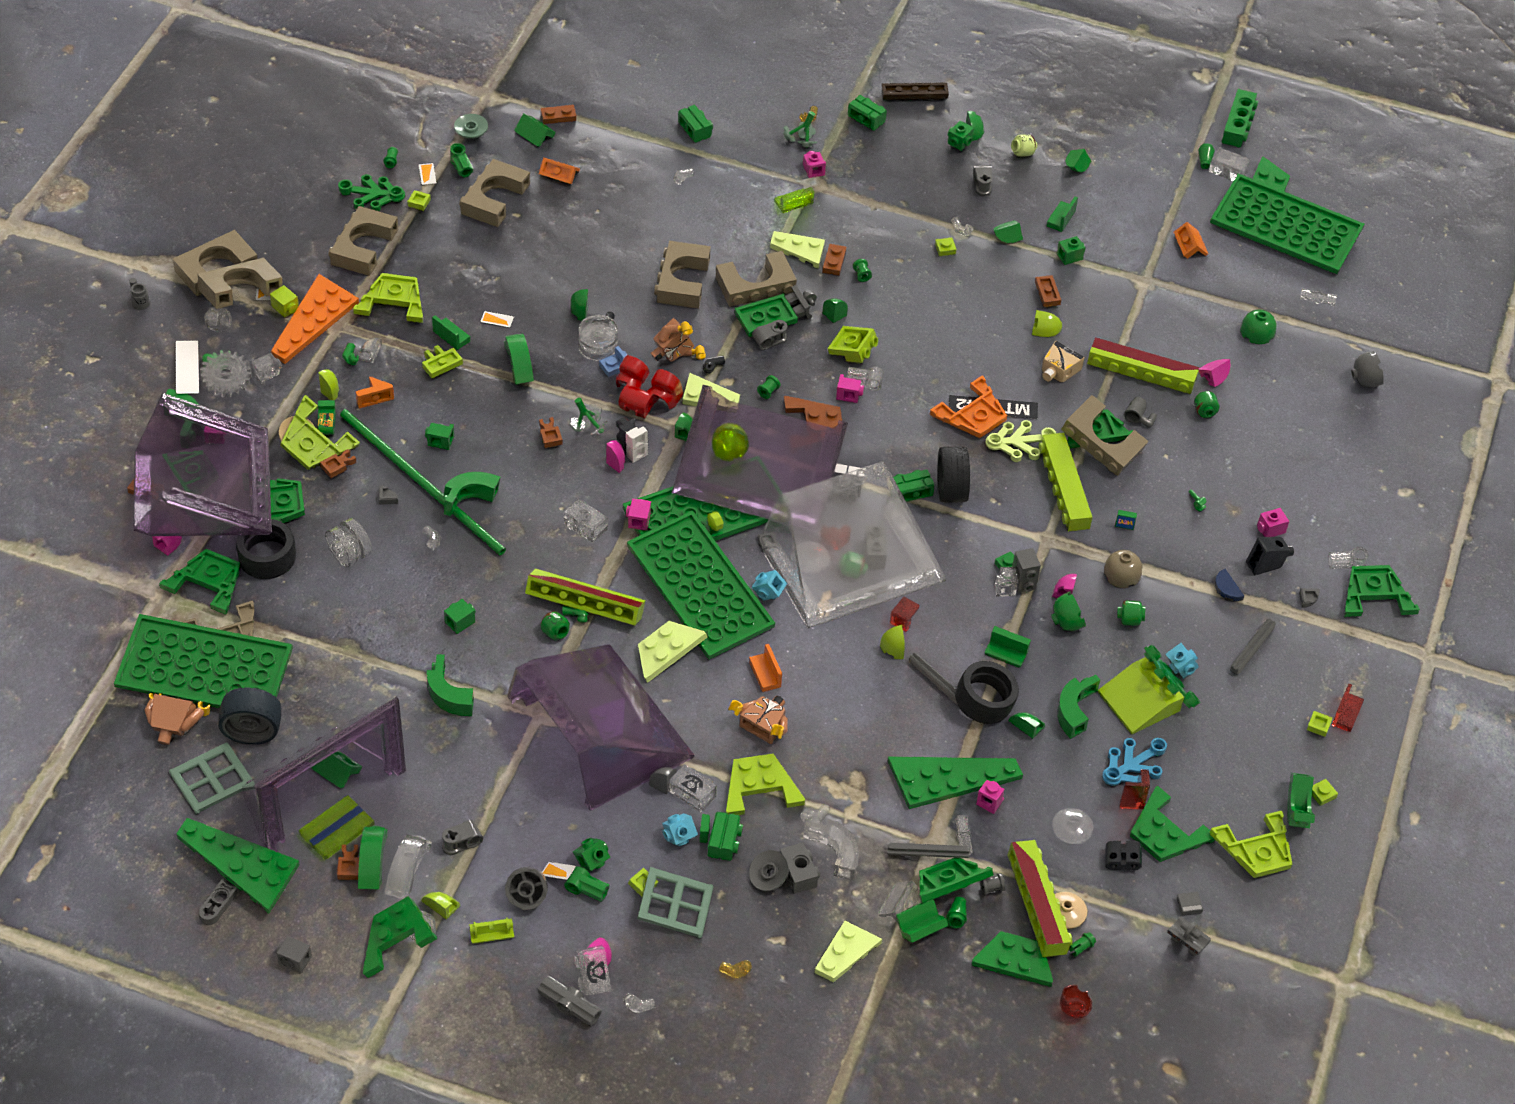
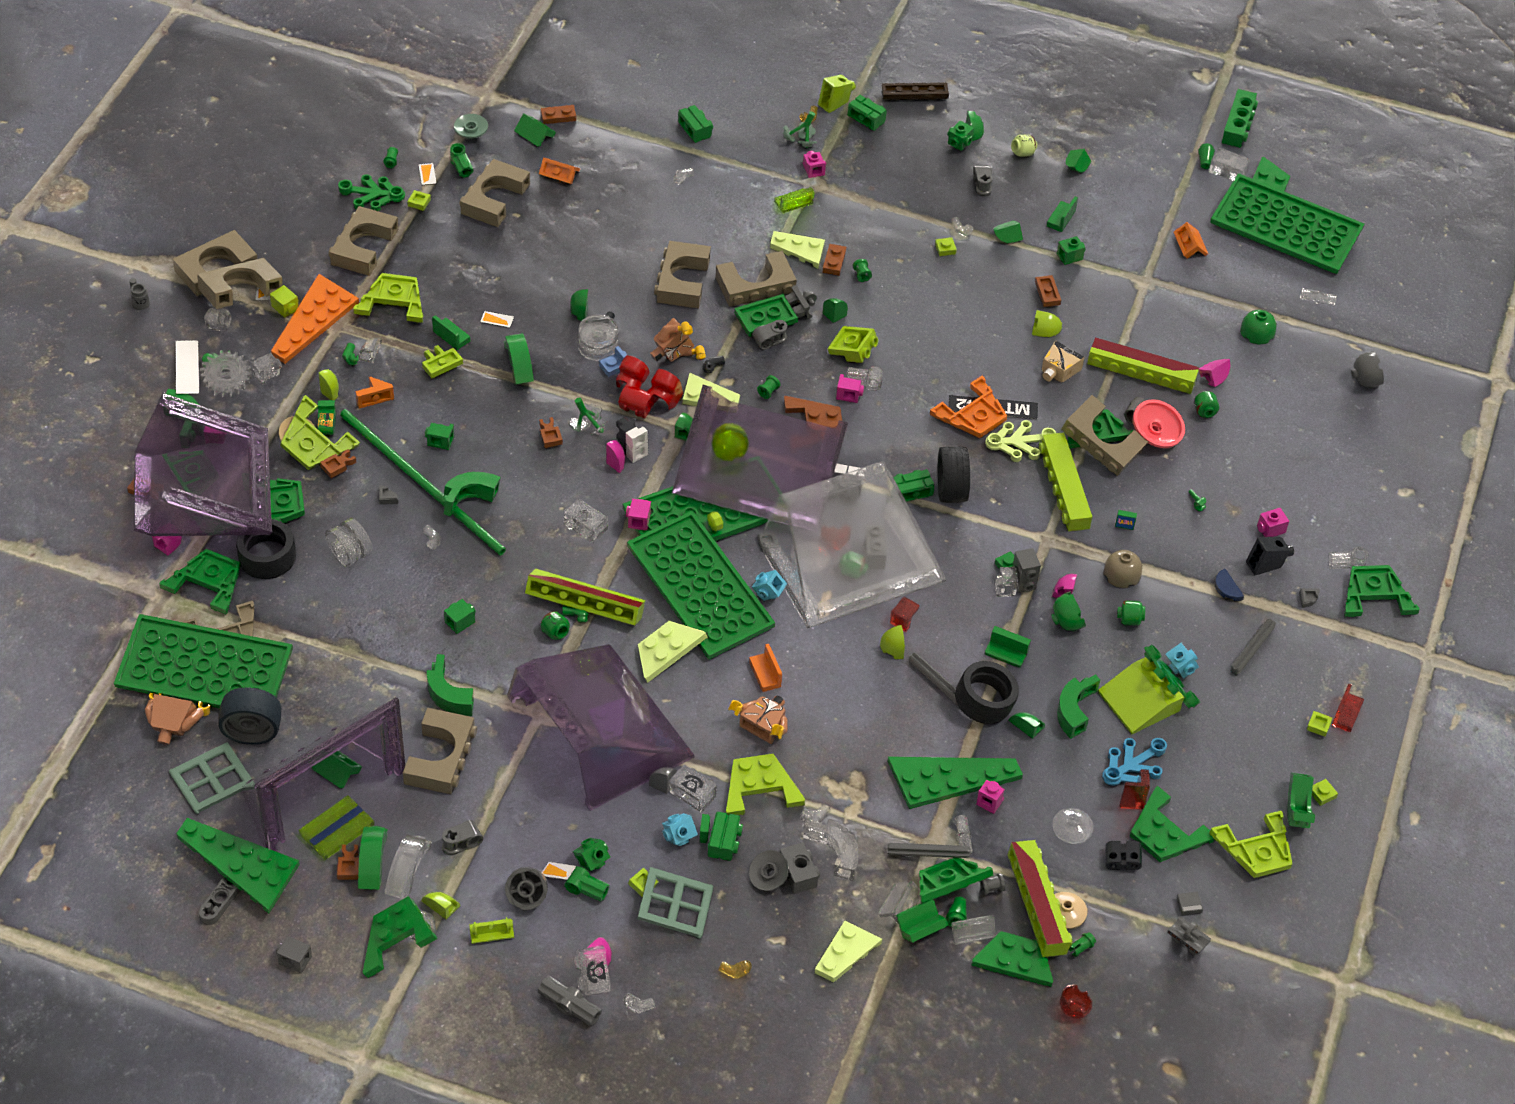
none -> dark tan arch [403,708,477,794]
none -> lime torso [818,75,856,113]
none -> clear tile [952,915,996,945]
none -> coral dish [1133,400,1185,448]

